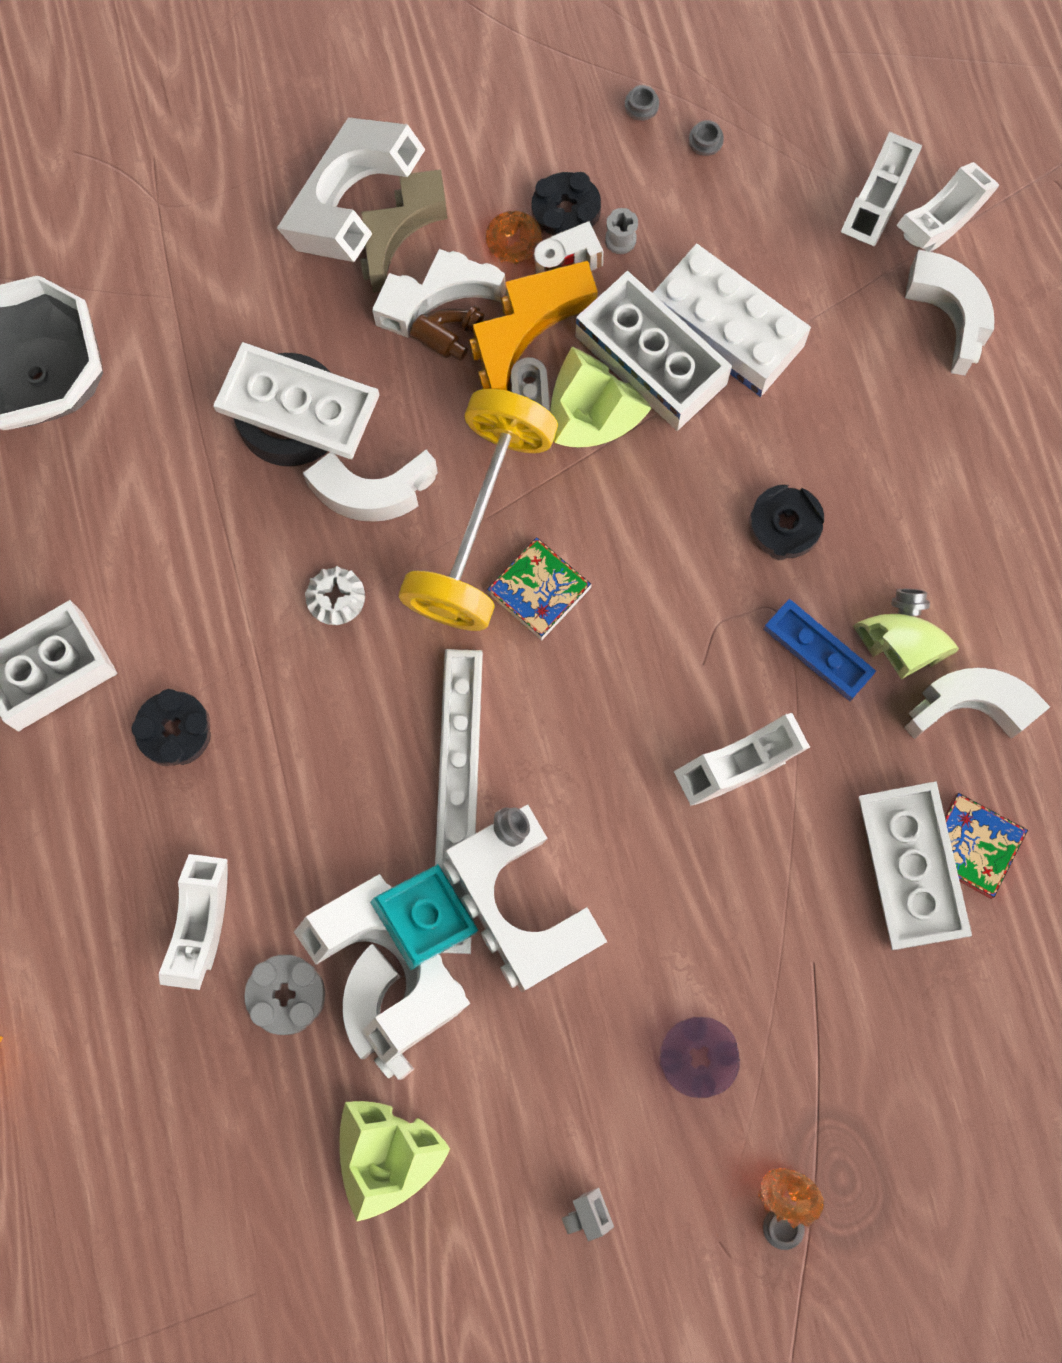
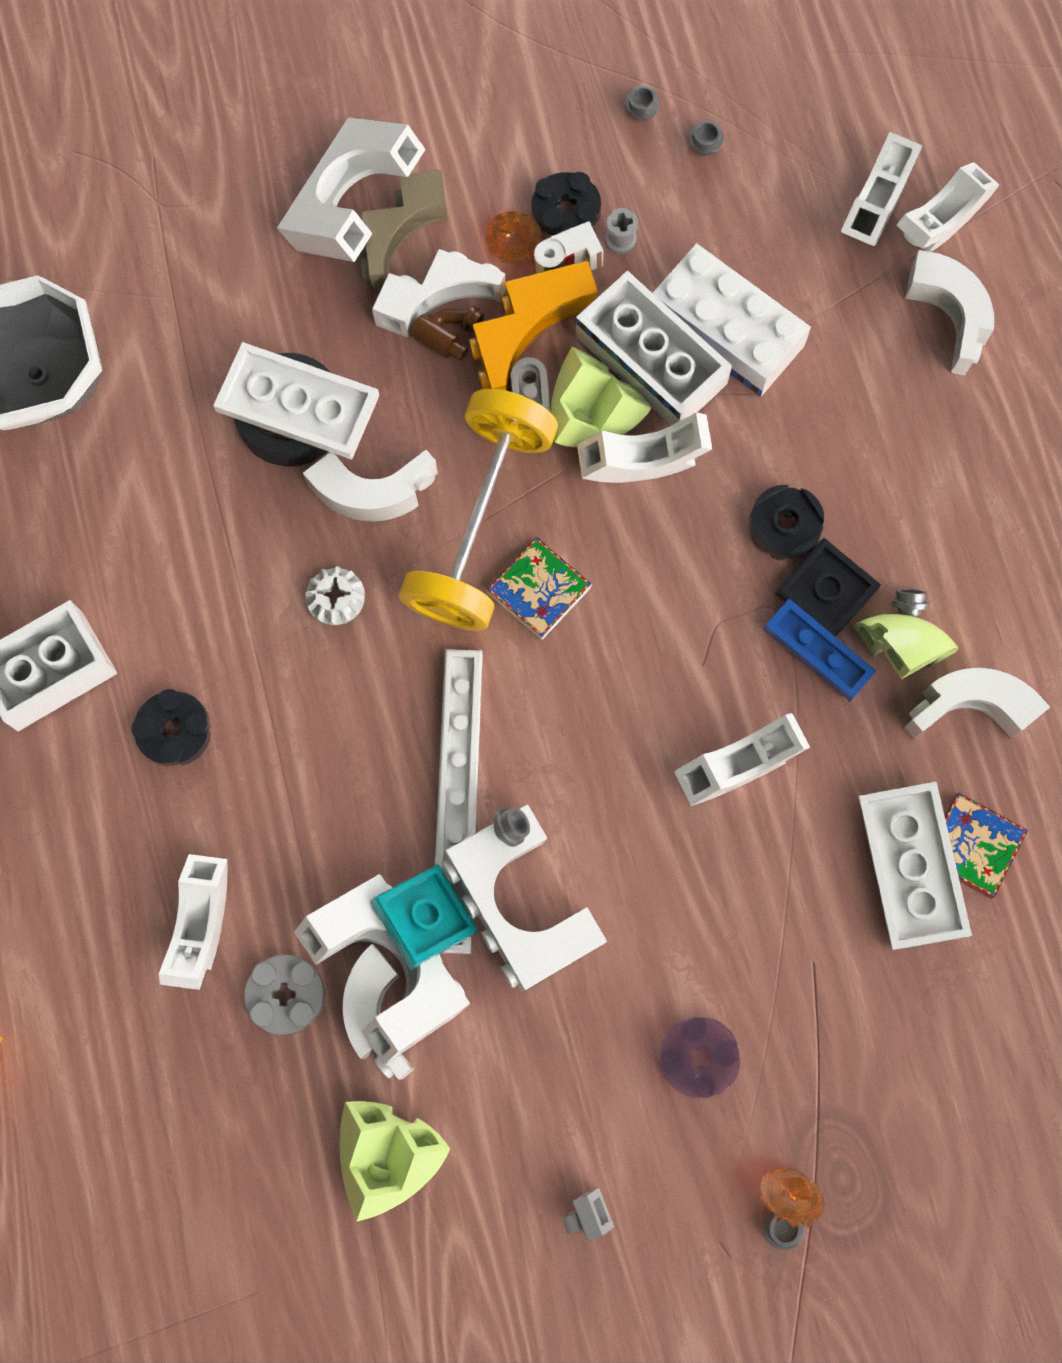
none -> white arch [577,412,712,483]
none -> black tile [775,538,881,637]

